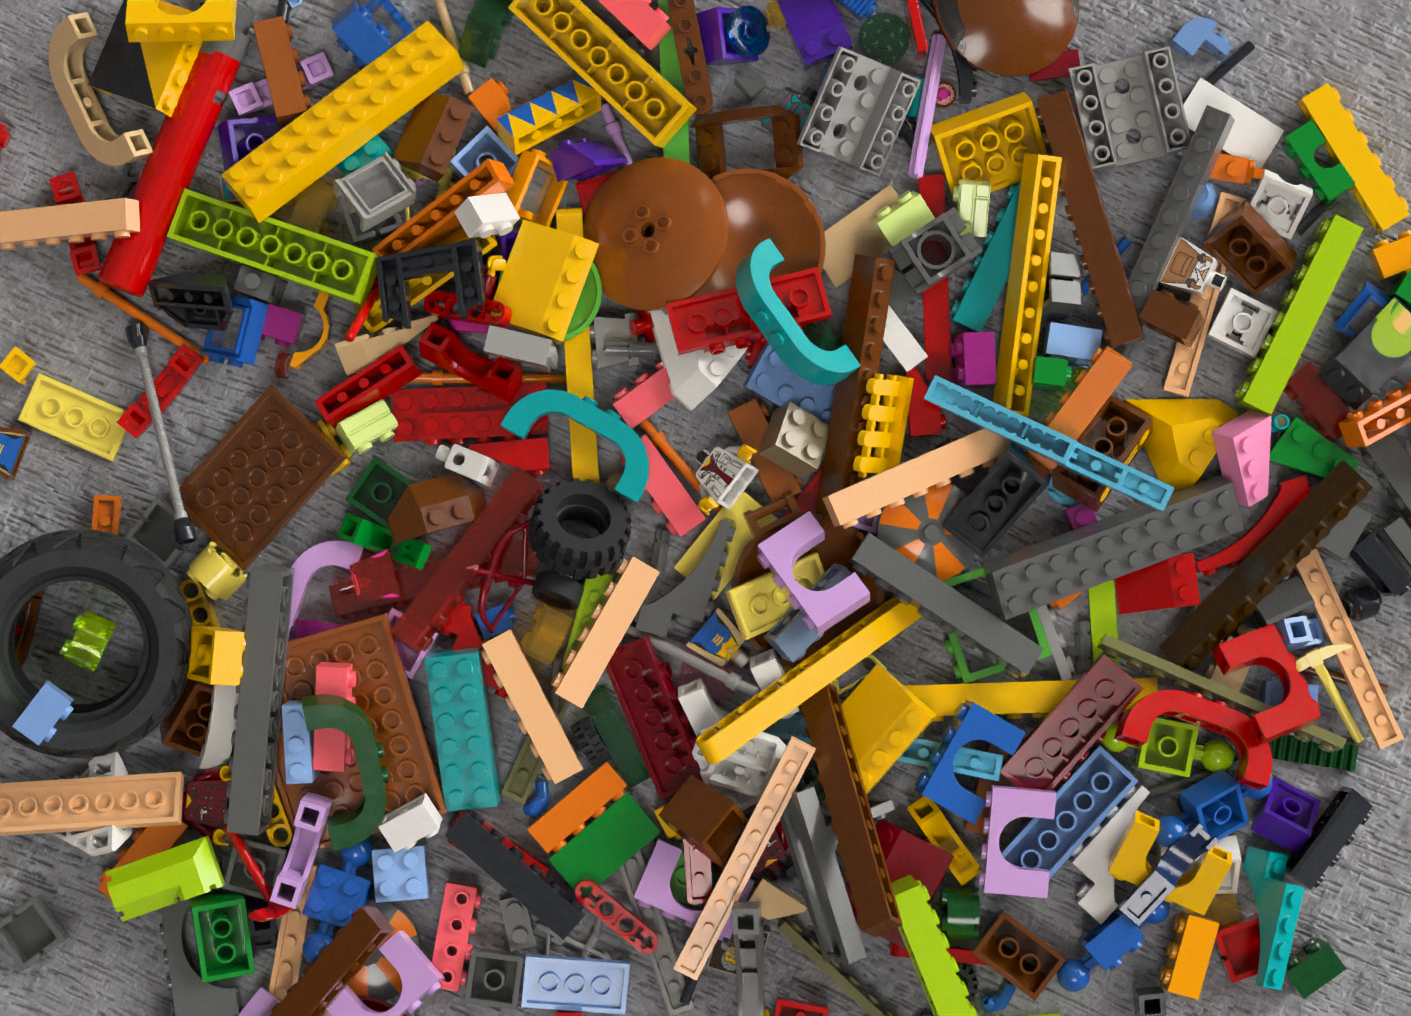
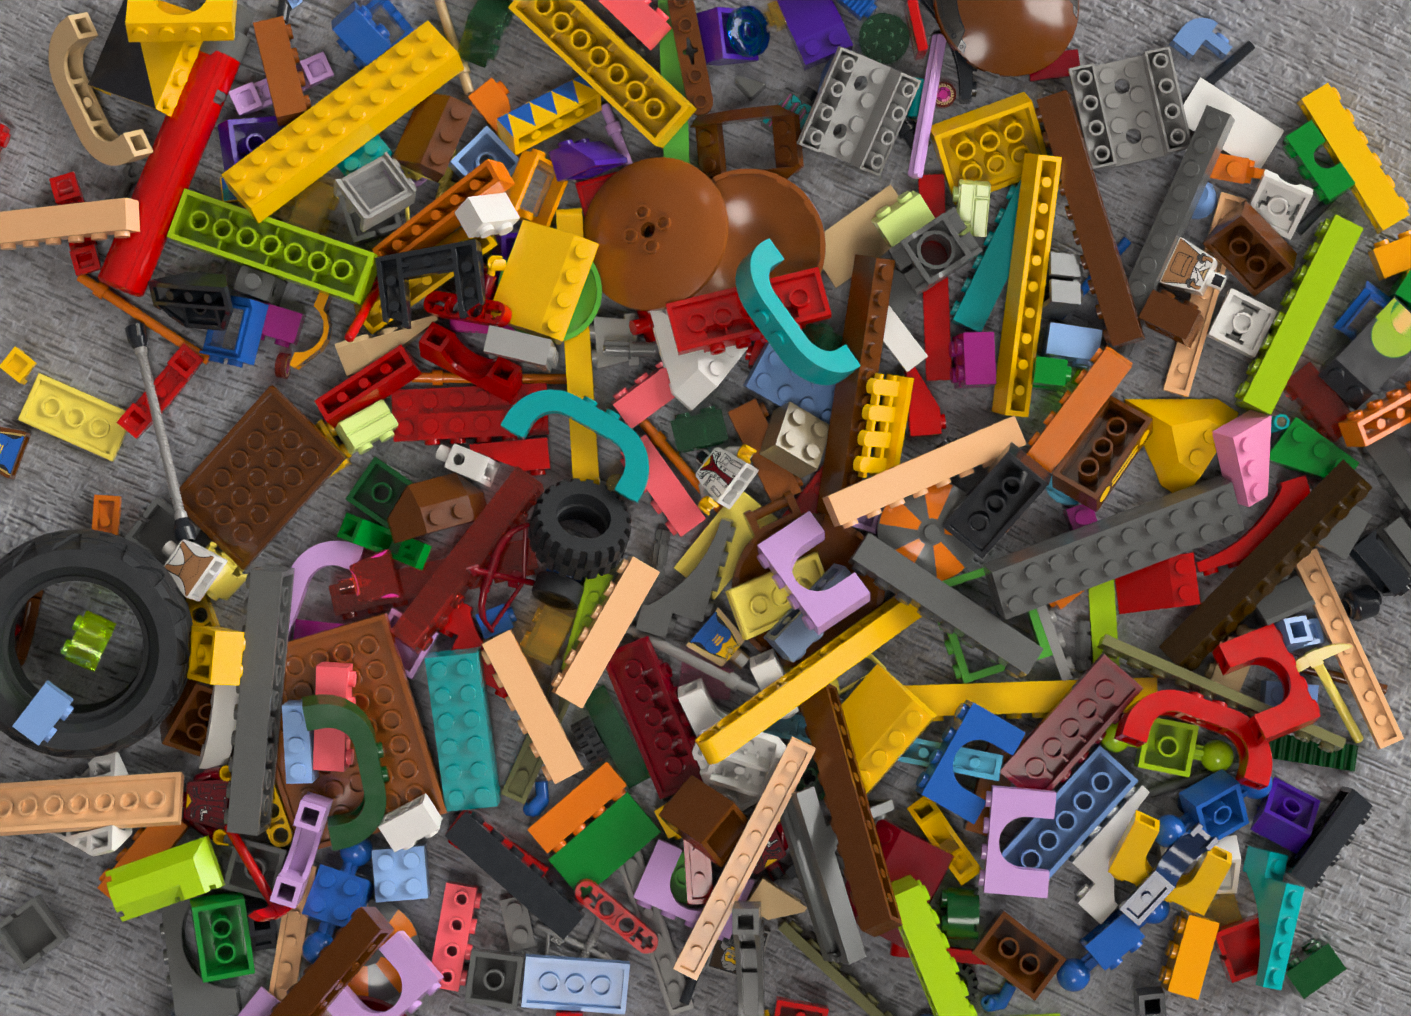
medium azure slope [924,375,1175,512] -> none
none -> torso [162,539,228,602]
none -> clear green brick [670,406,729,454]

